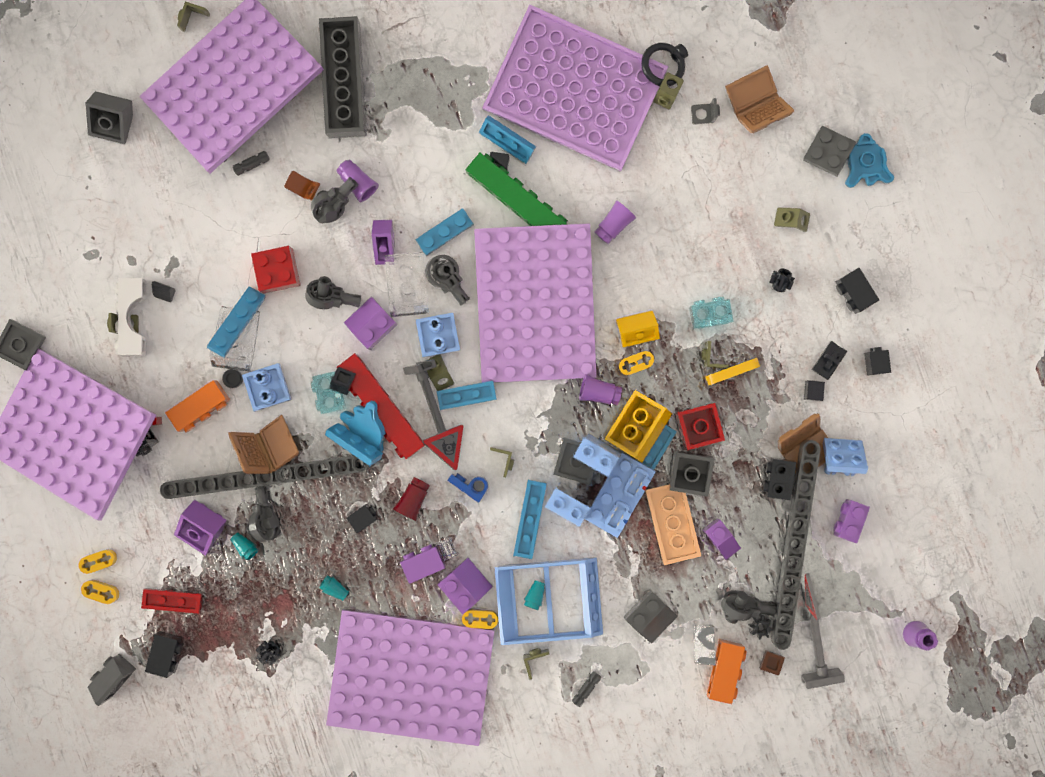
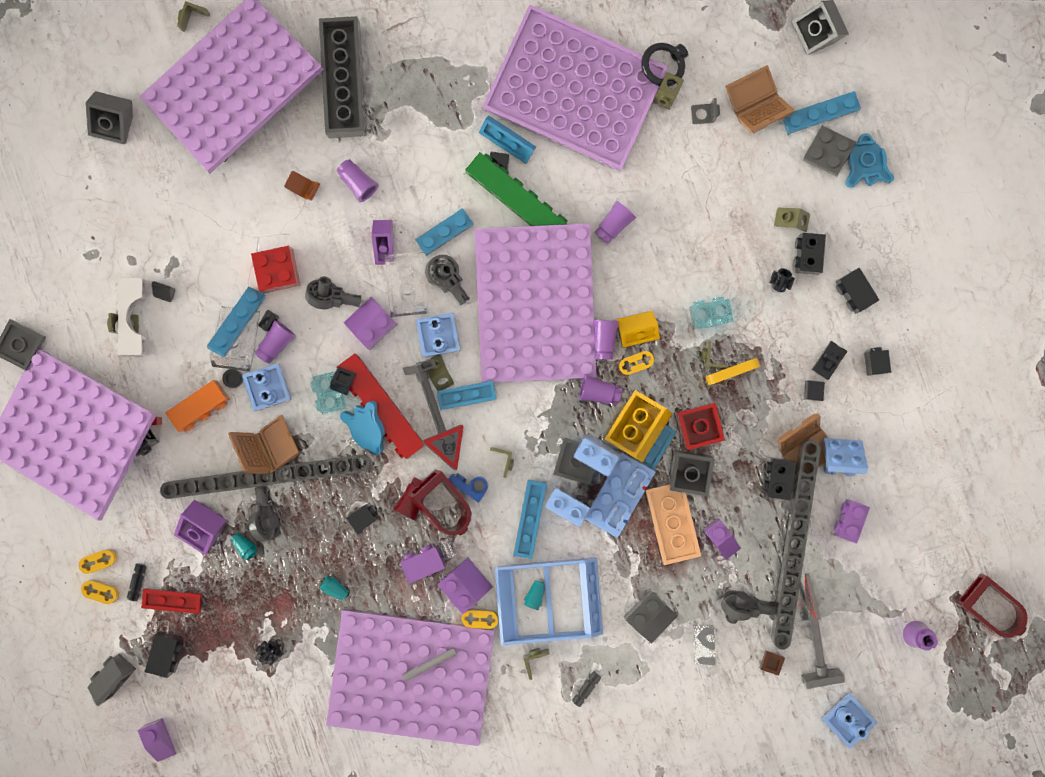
dark grey axle [233,151,270,175] -> none
dark grey pin [311,177,358,224] -> none
dark azure plate [325,423,383,466] -> none
orange brick [706,639,747,704] -> none
black gear [748,615,774,640] -> none
none -> black axle [127,563,147,601]
none -> medium lavender slope [138,718,176,762]
none -> medium lavender plant [255,320,296,364]
none -> black slope [258,310,280,332]
none -> light grey bar [402,647,457,681]
none -> dark red window [407,469,471,536]
none -> medium lavender plant [593,320,619,360]
none -> dark azure plate [782,91,861,134]
none -> dark grey slope [792,0,849,55]
none -> black brick [793,232,826,275]
none -> light blue plate [822,693,878,749]
none -> dark red window [956,574,1028,638]

